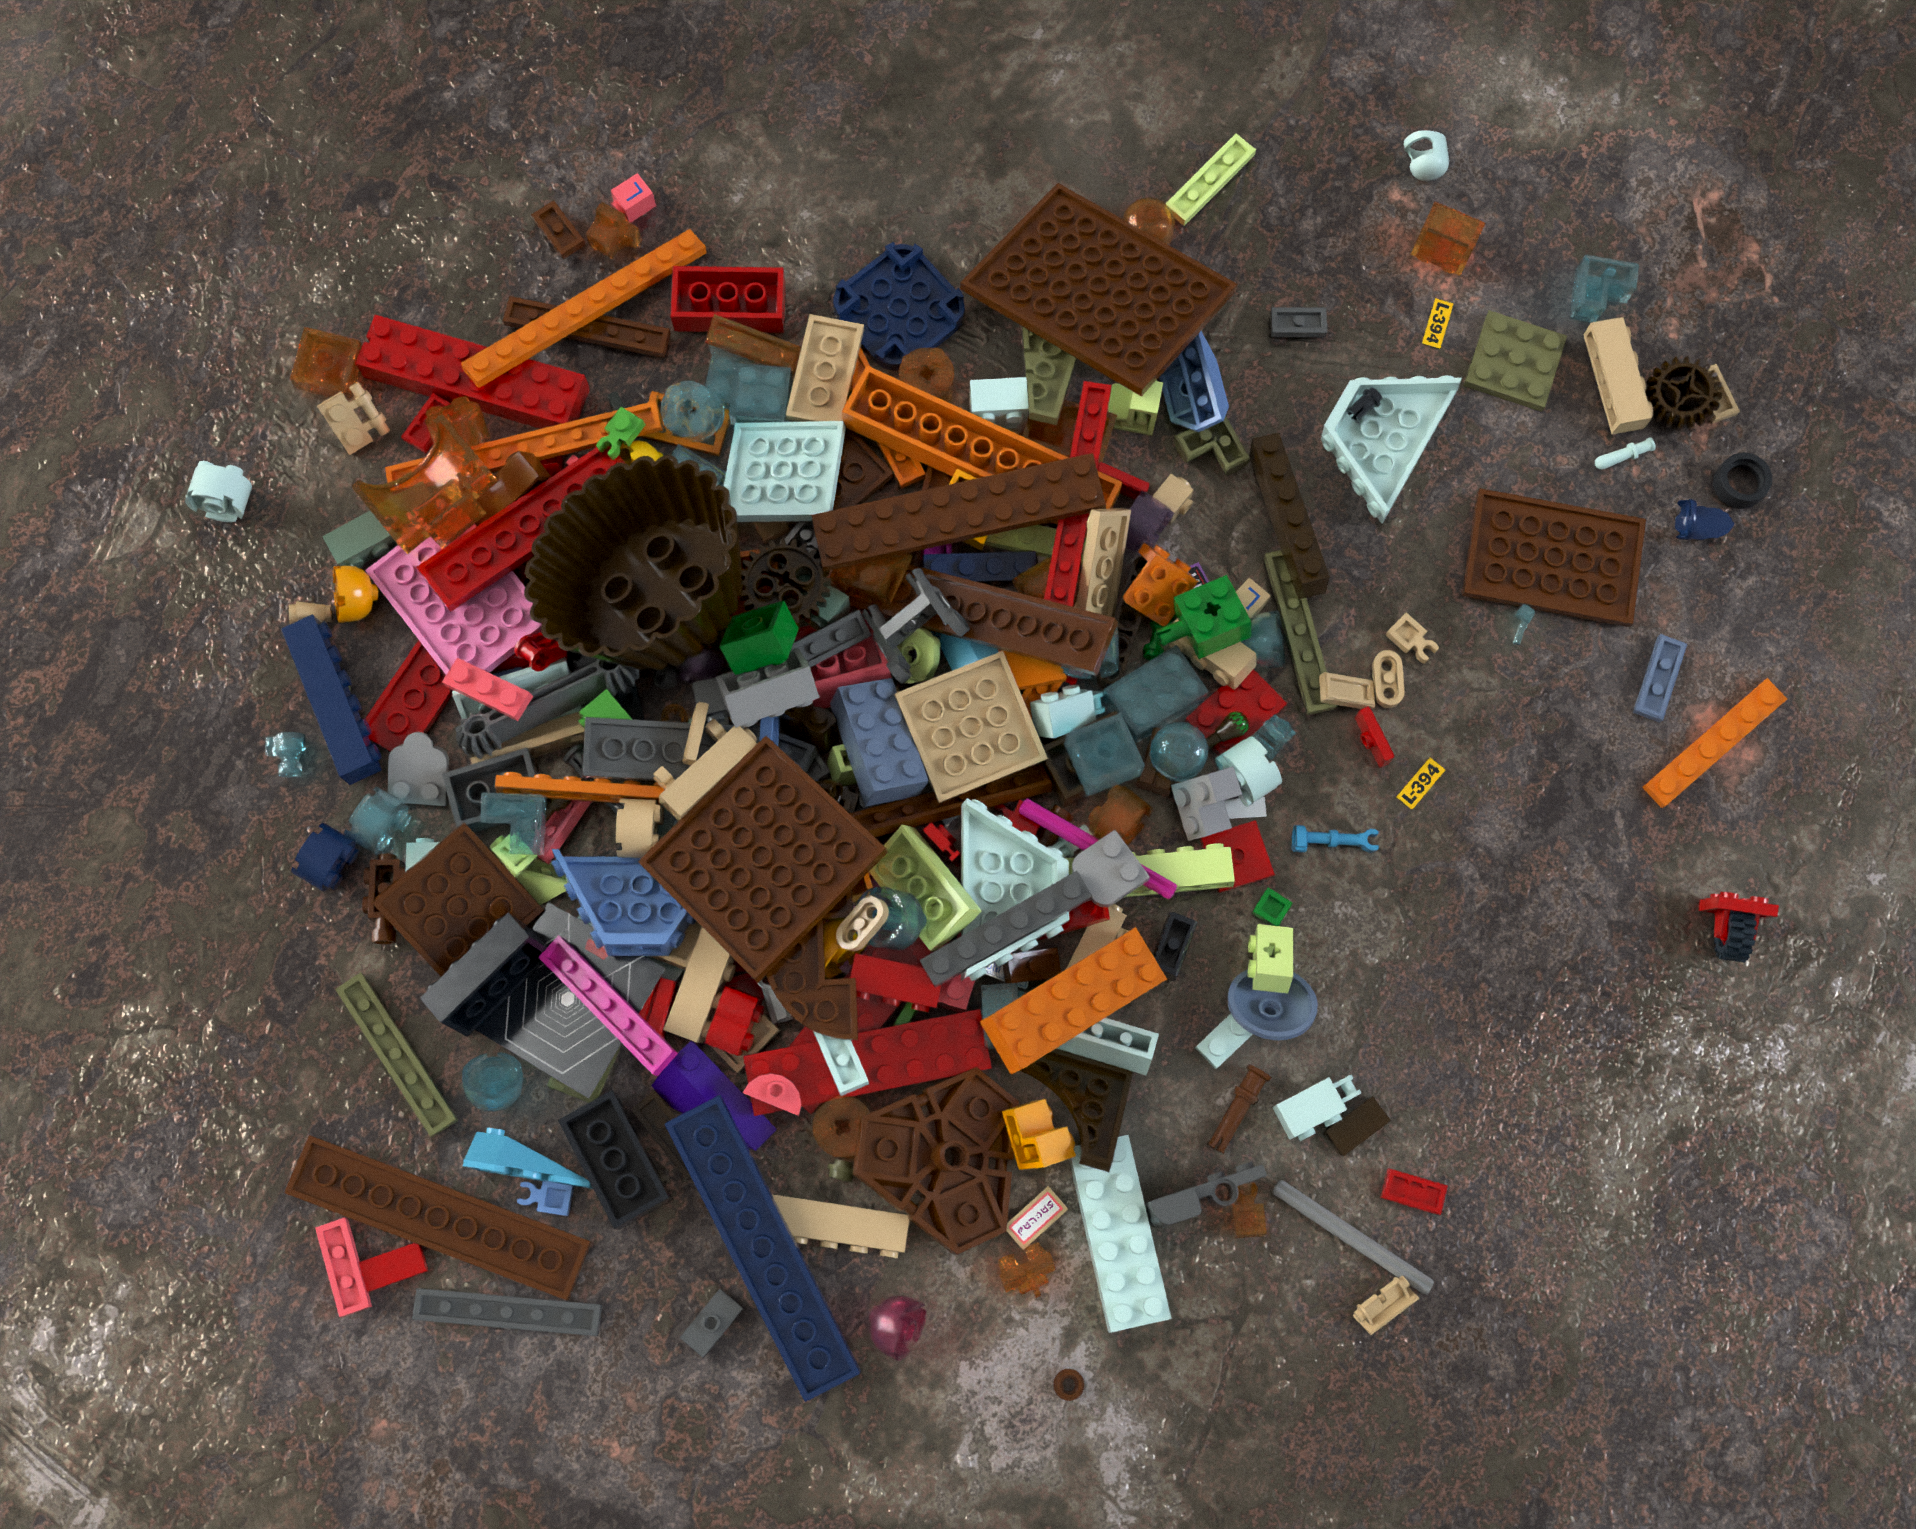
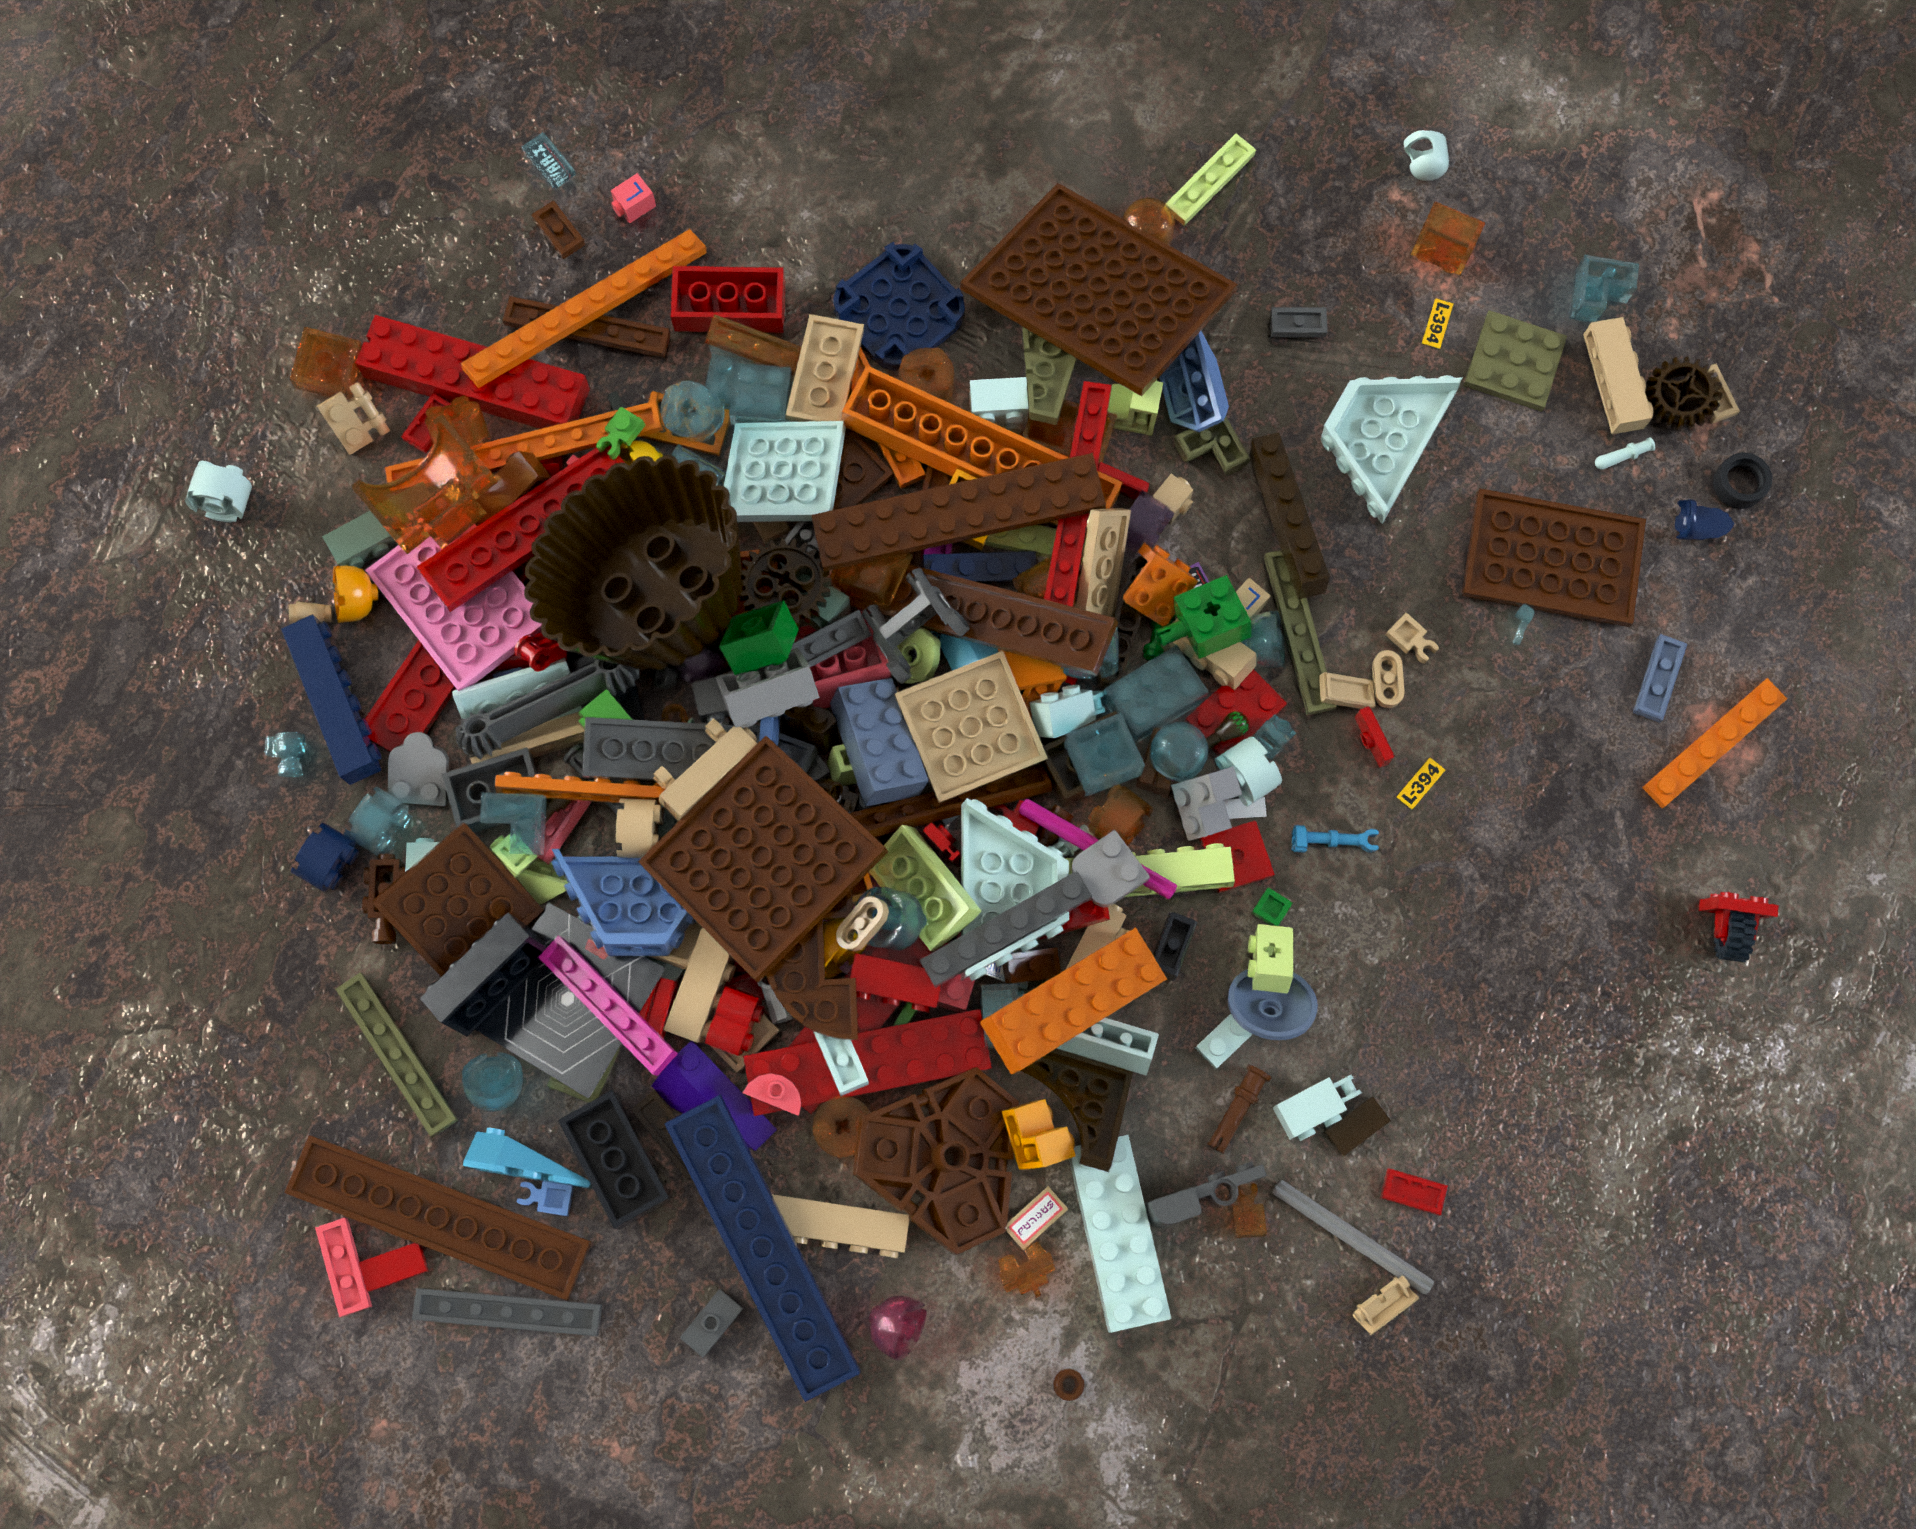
coral plate [442,658,533,721] -> none
clear orange brick [586,201,642,259] -> none
tan tile [682,702,709,766] -> none
olive plate [827,1159,853,1182] -> none
black pin [1346,387,1383,423] -> none
none -> clear light blue tile [521,132,576,189]

